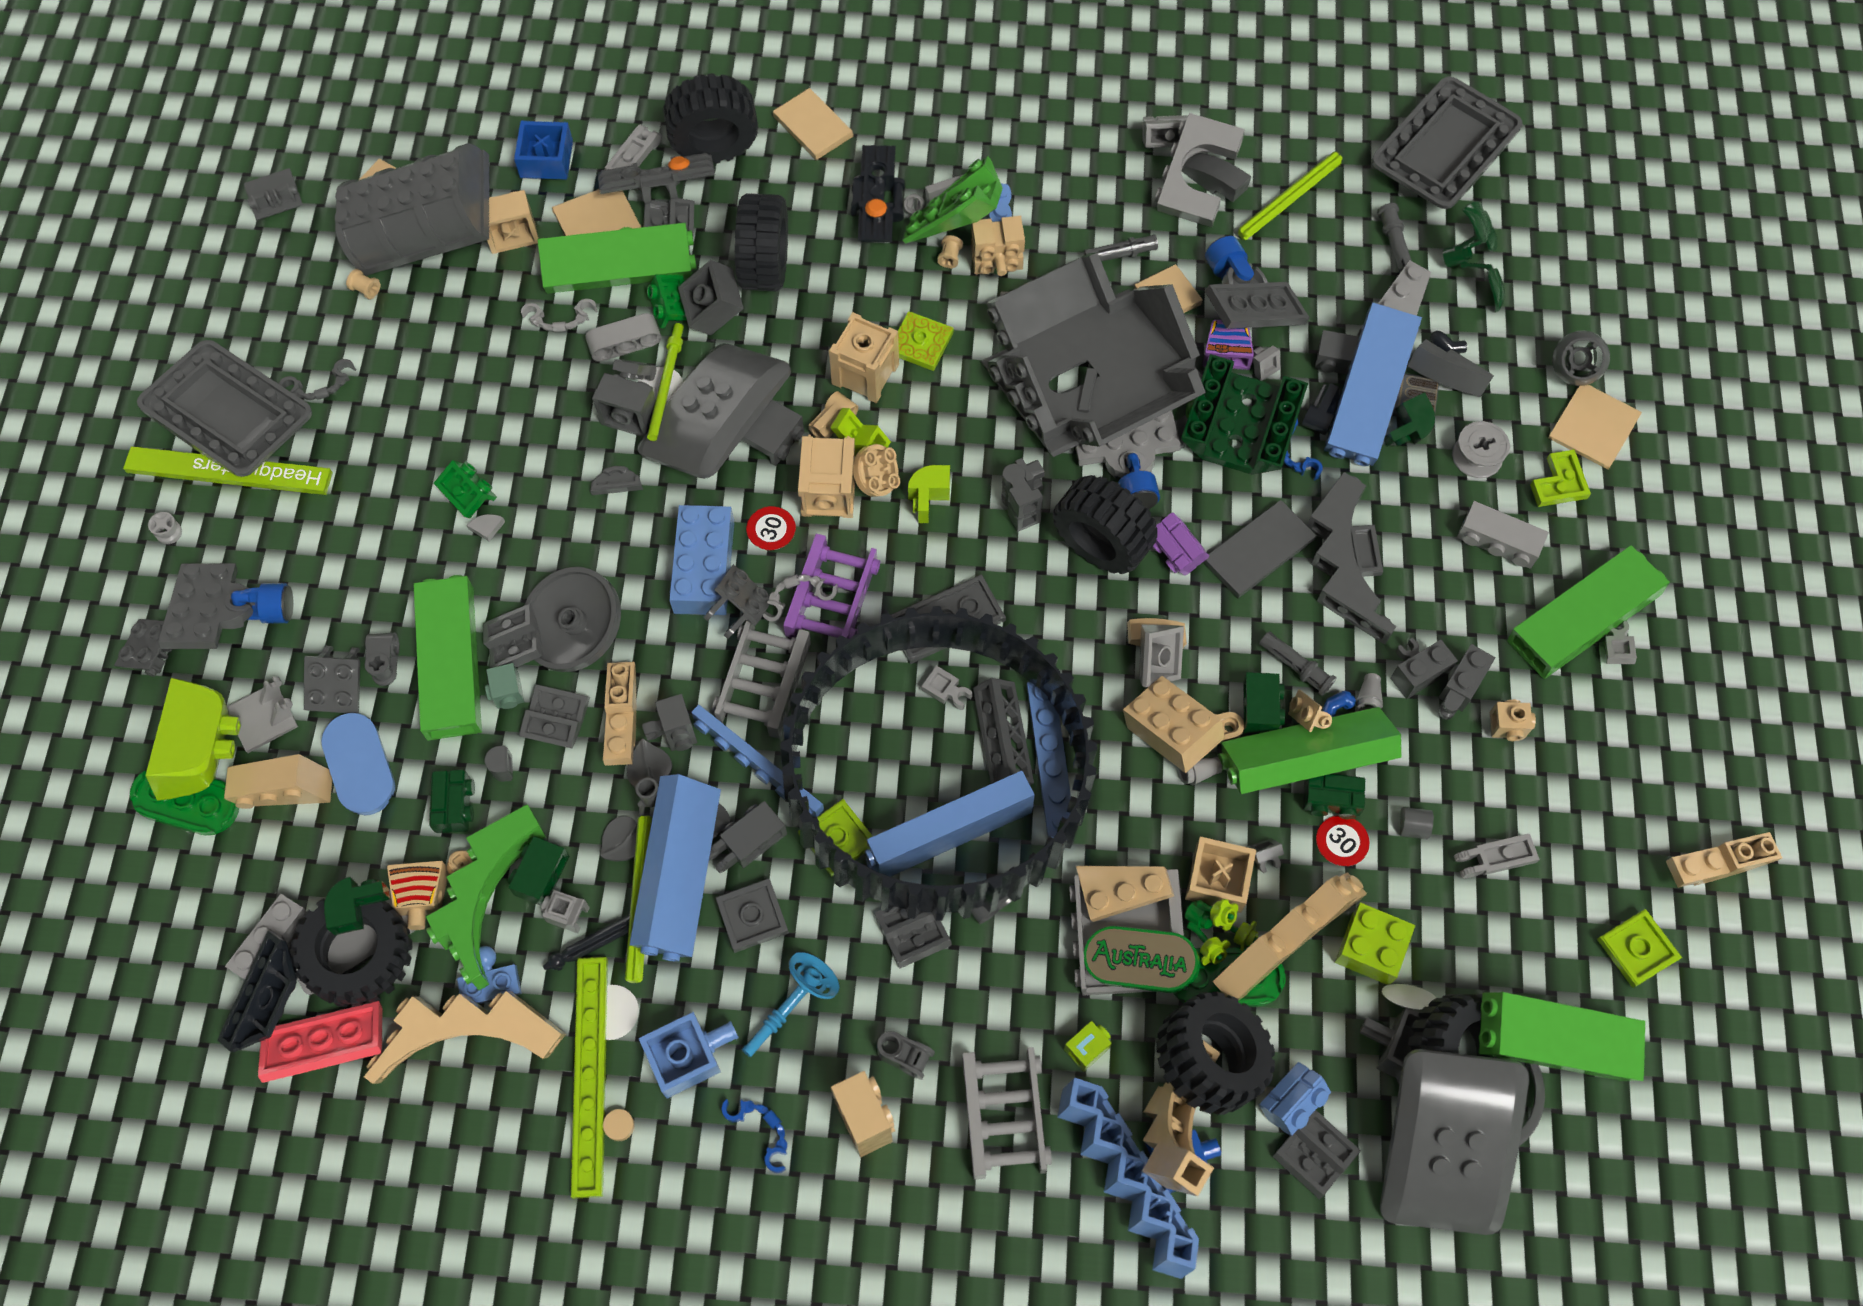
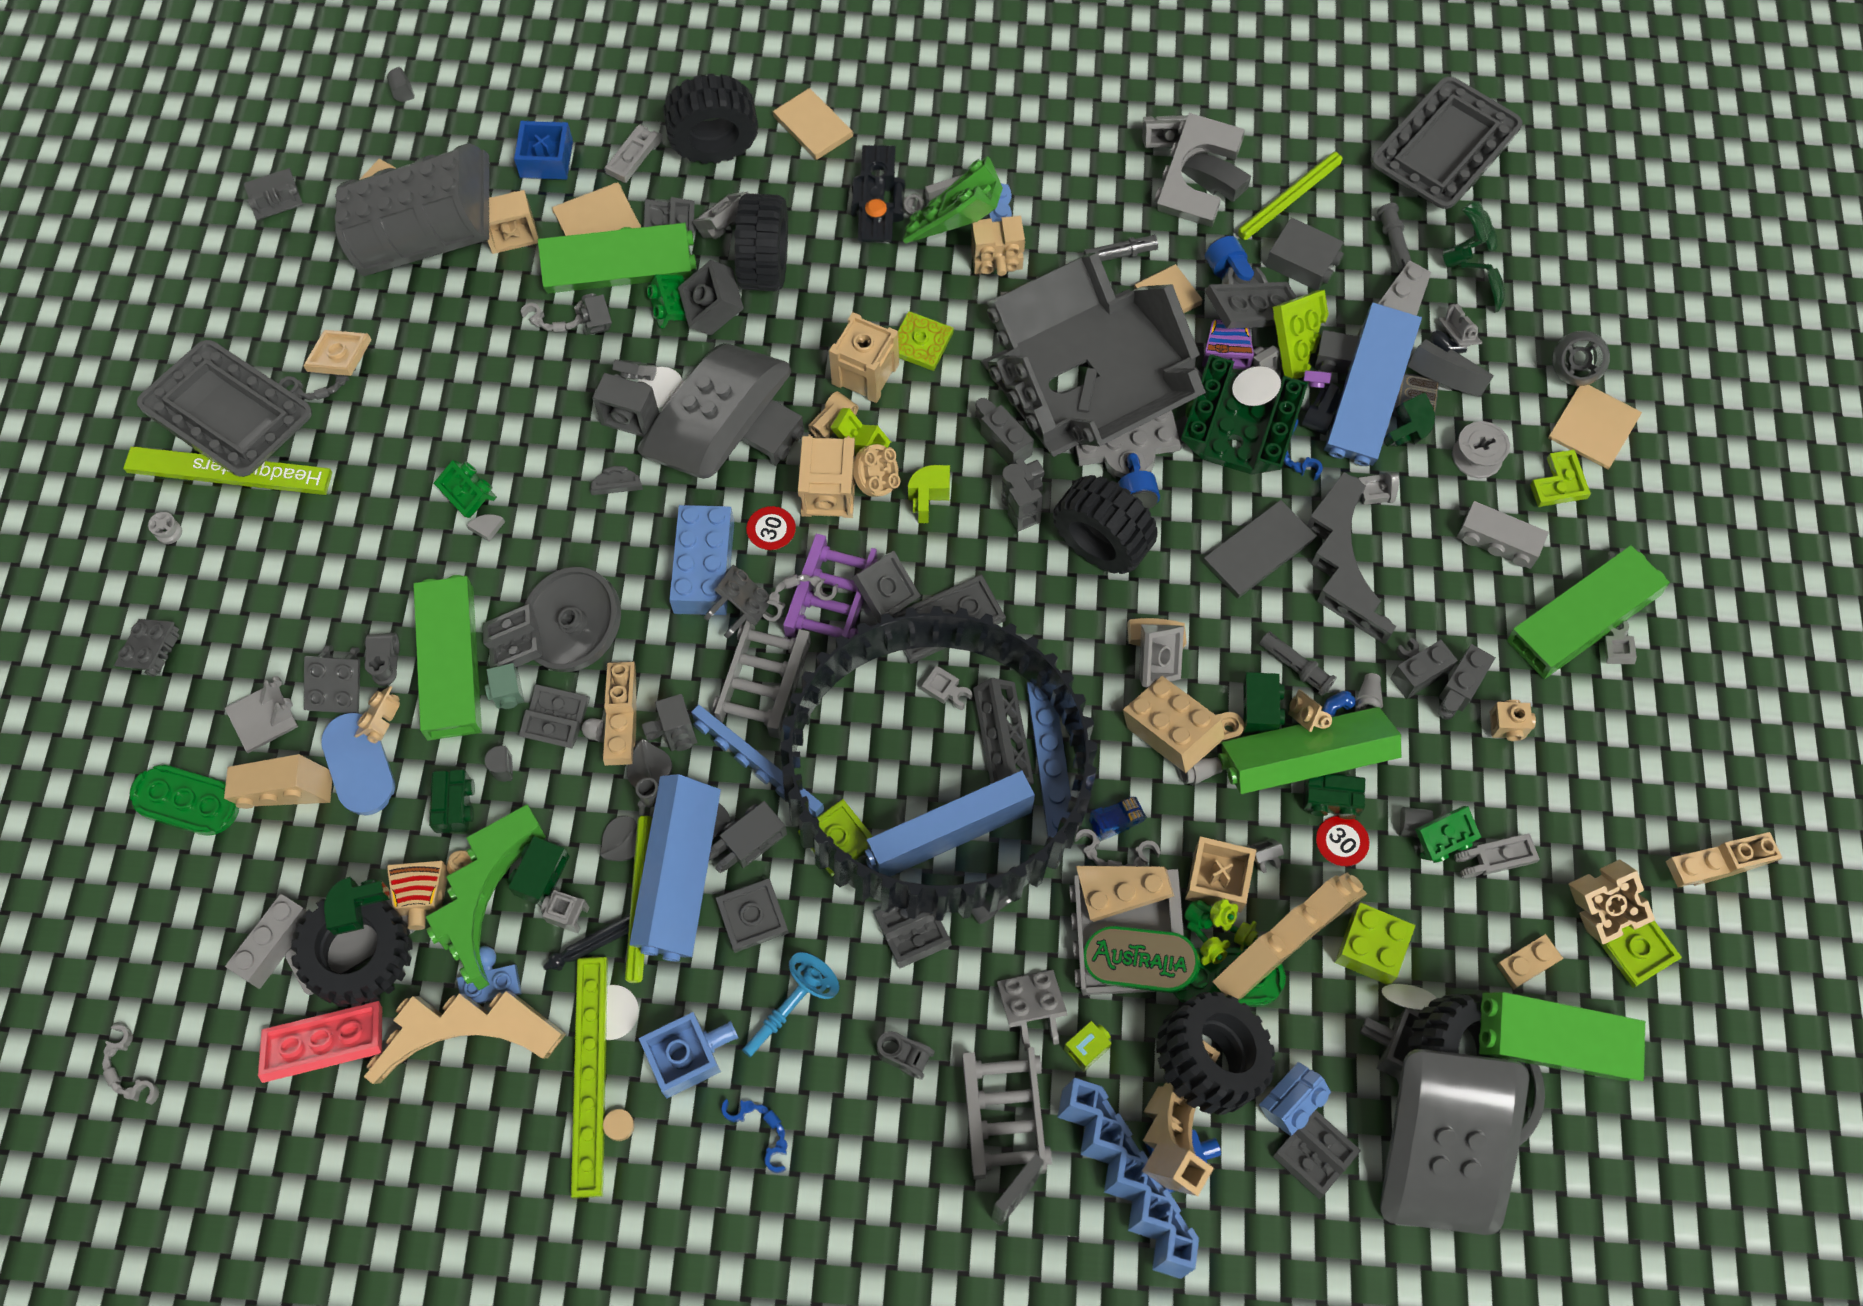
lime hips [145,678,241,800] -> none
dark grey plate [158,563,294,649] -> none
black wedge [217,931,298,1052] -> none
tan bush [346,269,381,300] -> none
light grey beam [585,313,662,362] -> none
dark grey piece [598,153,715,203] -> none
lime bar [647,323,684,441] -> none
tan brick [831,1071,895,1158] -> none
tan bush [937,235,963,268] -> none
medium lavender brick [1153,512,1210,575] -> none
dark grey tile [1351,525,1383,577] -> none
none -> light grey piece [102,1025,159,1105]
none -> tan tile [303,330,371,376]
none -> tan hinge [354,686,400,743]
none -> dark grey brick [387,66,415,102]
none -> dark grey brick [579,293,612,335]
none -> light grey hinge [582,718,604,741]
none -> light grey plate [693,192,748,239]
none -> dark grey plate [851,551,921,623]
none -> dark grey hinge [975,398,1034,465]
none -> dark grey tile [991,1153,1044,1226]
none -> light grey plate [997,970,1067,1051]
none -> light grey piece [1075,829,1160,866]
none -> clear blue leg [1089,797,1147,842]
none -> white sticker [1232,366,1281,406]
none -> dark grey brick [1266,217,1344,291]
none -> lime plate [1273,290,1329,379]
none -> medium lavender plate [1304,370,1331,388]
none -> light grey tile [1359,472,1399,505]
none -> green bracket [1415,806,1481,863]
none -> light grey hinge [1438,304,1482,347]
none -> tan plate [1496,934,1563,989]
none -> tan brick [1569,860,1655,945]

